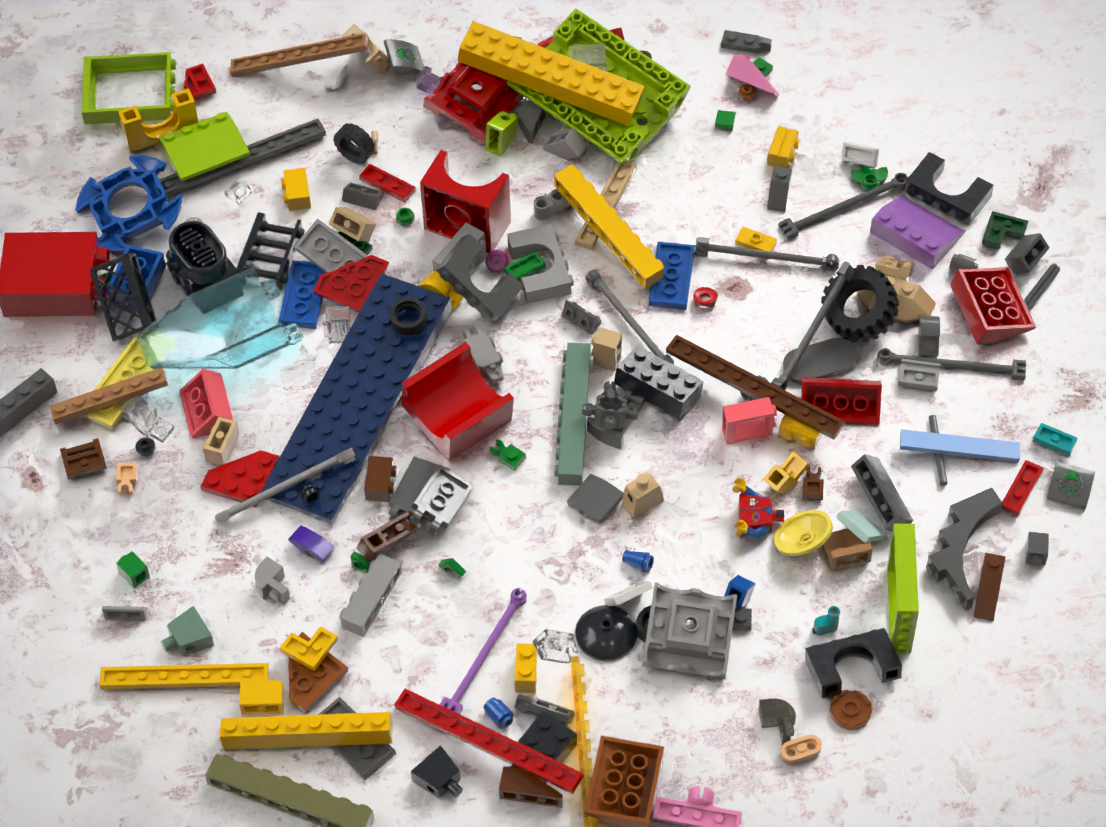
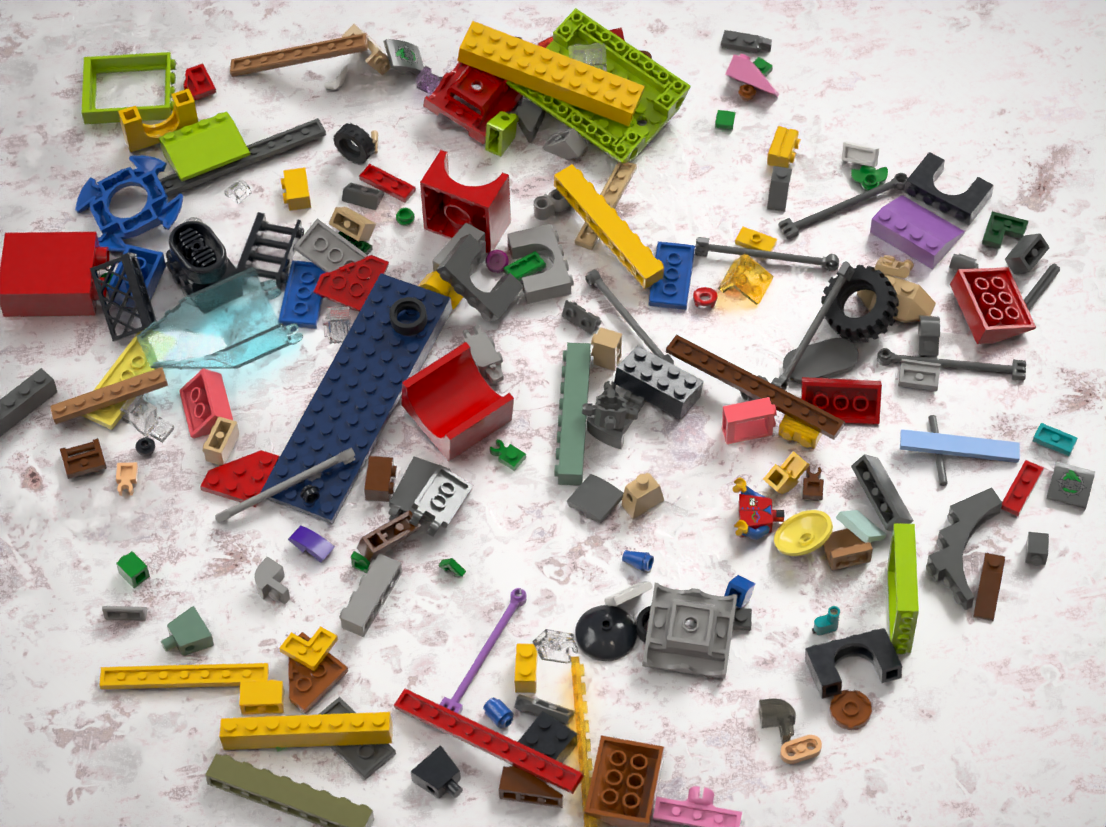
none -> clear yellow bracket [718,253,774,305]

